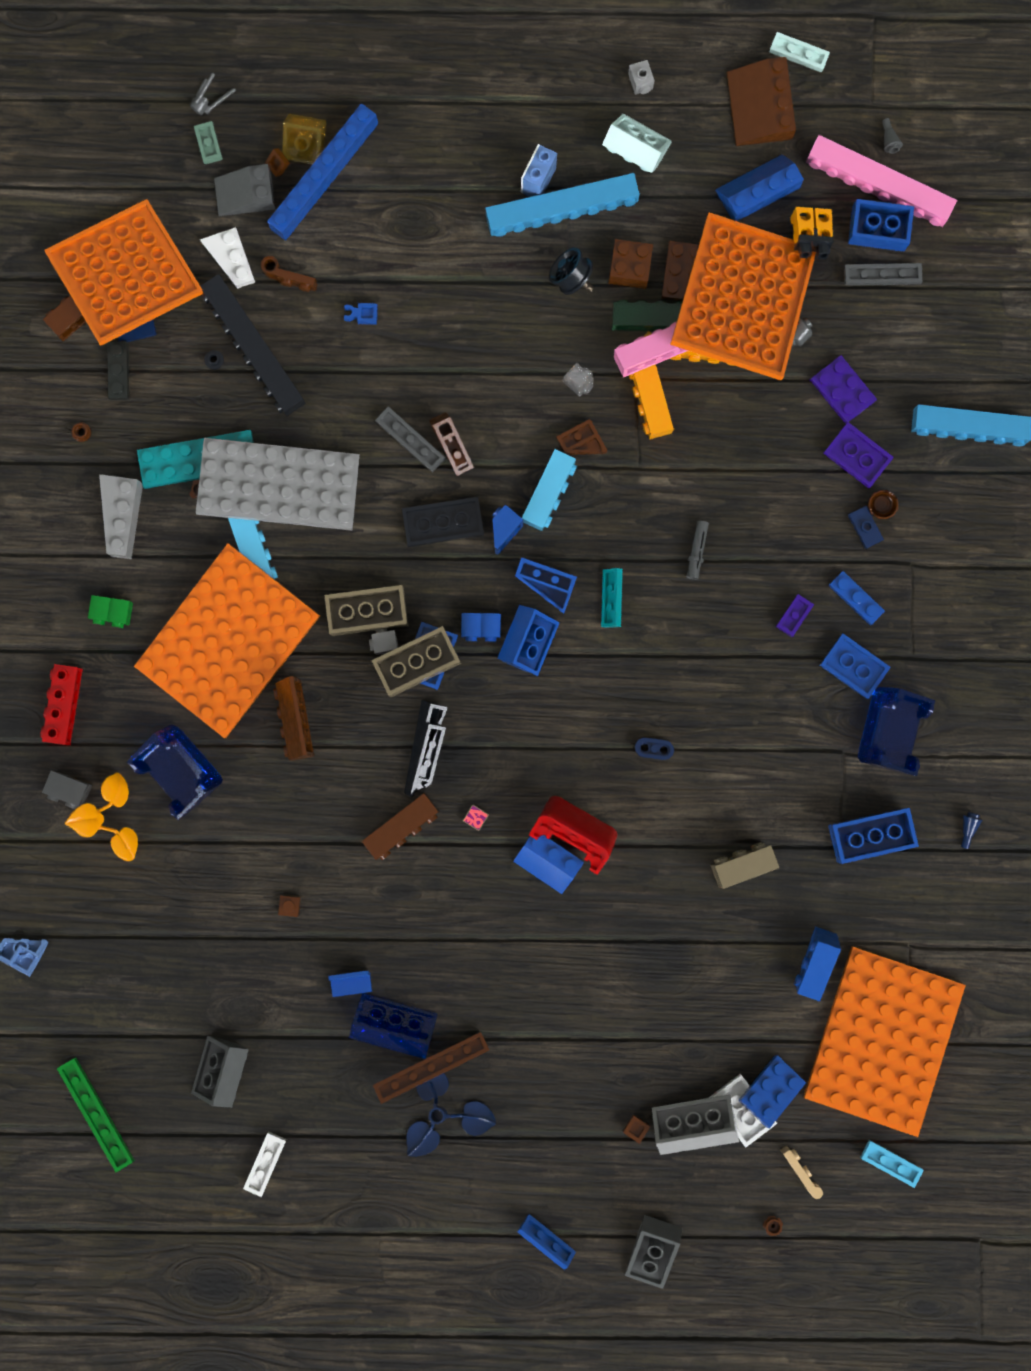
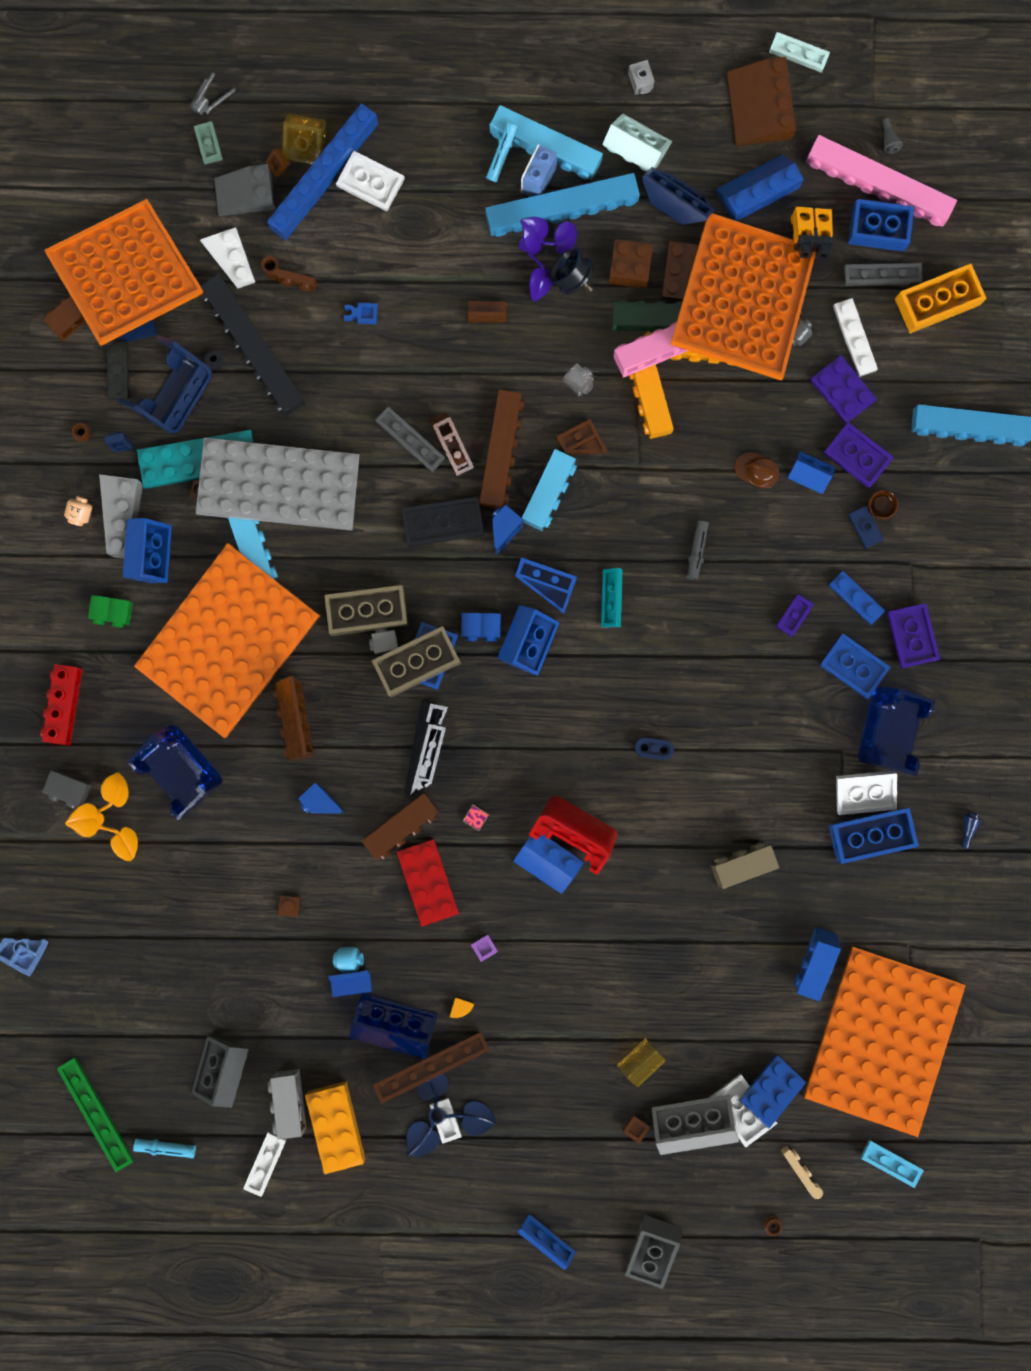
none -> light nougat head [64,496,93,526]
none -> dark blue plate [104,432,134,453]
none -> dark blue windscreen [119,335,212,433]
none -> blue brick [123,518,172,583]
none -> medium azure pin [134,1138,196,1159]
none -> light grey brick [268,1069,307,1140]
none -> blue slope [298,783,344,813]
none -> light orange brick [305,1081,366,1174]
none -> medium azure head [333,947,364,973]
none -> white plate [336,151,405,211]
none -> red plate [397,840,459,927]
none -> white plate [430,1098,462,1144]
none -> light orange tile [450,998,474,1018]
none -> reddish brown panel [468,301,507,323]
none -> medium lavender plate [471,934,498,962]
none -> reddish brown brick [480,390,525,509]
none -> medium azure pin [486,122,518,182]
none -> medium azure brick [490,105,603,181]
none -> dark purple plant [519,217,577,301]
none -> clear yellow panel [617,1038,666,1087]
none -> dark blue wedge [642,167,715,225]
none -> reddish brown piece [734,452,779,489]
none -> blue panel [788,451,835,494]
none -> white plate [833,298,878,377]
none -> white plate [836,771,897,815]
none -> dark purple plate [887,603,940,669]
none -> light orange brick [895,264,986,333]

